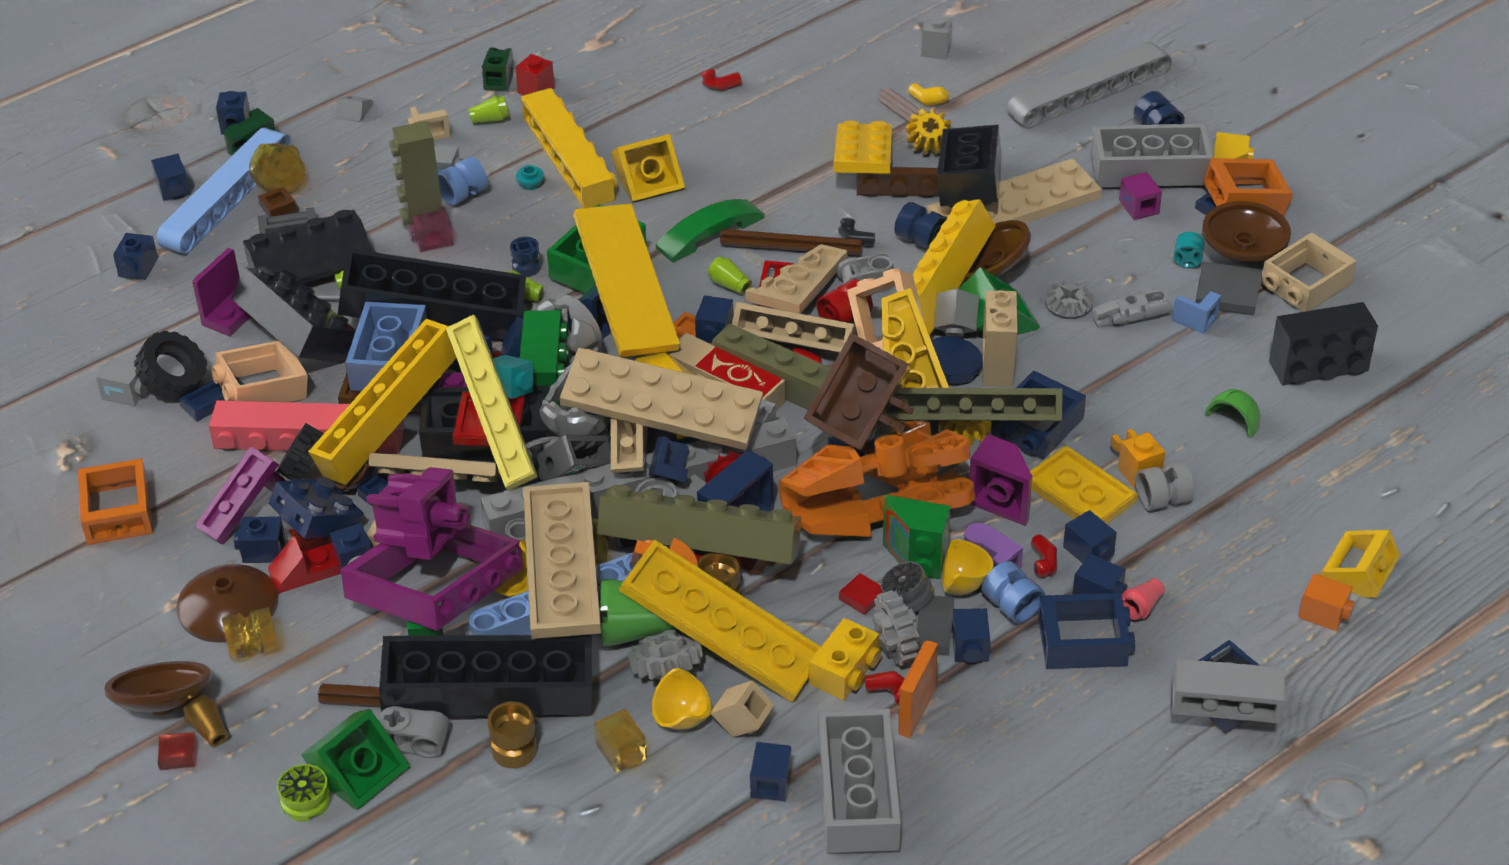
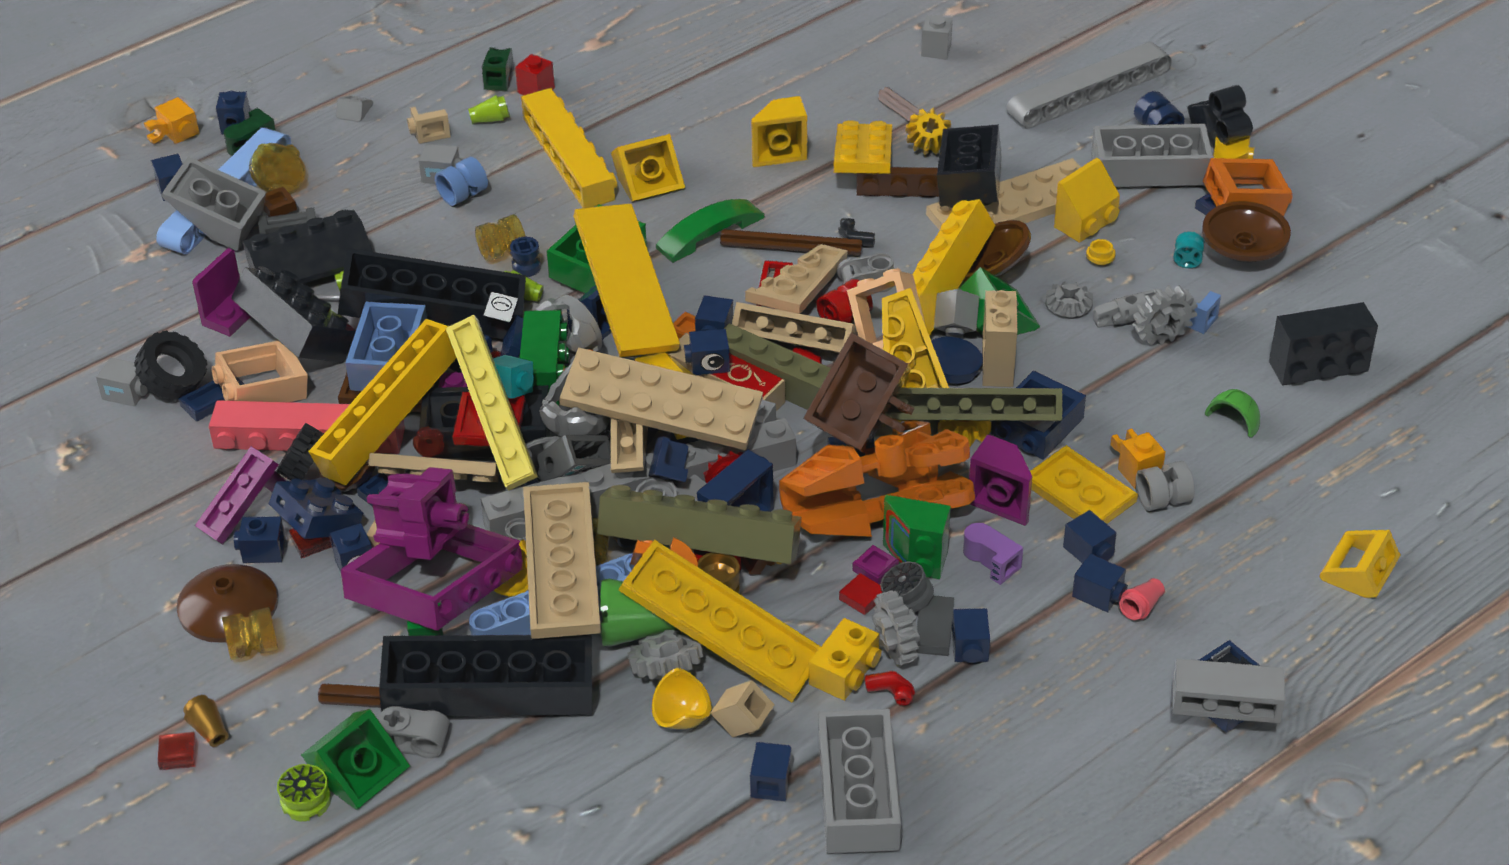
orange window [78,458,153,545] -> none
reddish brown dish [104,661,211,715] -> none
dark blue brick [113,233,158,280] -> none
red slope [268,536,341,594] -> none
olive brick [389,121,445,235] -> none
clear pink brick [408,206,454,253] -> none
pearl gold wheel [487,702,537,769] -> none
teal plate [516,165,544,190] -> none
clear yellow brick [594,708,647,773] -> none
red arm [701,69,742,90] -> none
lime cone [708,256,752,295] -> none
dark blue wheel [894,202,947,250] -> none
orange tile [898,640,938,738] -> none
yellow arm [908,83,949,106] -> none
yellow helmet [942,539,994,595] -> none
medium blue wheel [982,561,1045,624] -> none
red arm [1031,534,1057,578] -> none
dark blue window [1038,593,1135,669] -> none
magenta brick [1119,172,1162,220] -> none
dark grey tile [1195,261,1261,315] -> none
tan window [1261,232,1357,312] -> none
orange brick [1298,573,1355,631] -> none
none -> light orange brick [144,97,199,144]
none -> light grey slope [162,156,266,251]
none -> clear red plate [413,427,444,457]
none -> clear yellow wheel [475,214,525,262]
none -> white sticker [484,292,518,322]
none -> dark blue brick [684,329,730,375]
none -> yellow slope [751,96,807,167]
none -> magenta tile [852,545,899,584]
none -> yellow slope [1054,157,1120,243]
none -> yellow plate [1086,239,1116,265]
none -> light grey gear [1132,285,1198,345]
none -> black piece [1187,85,1253,144]

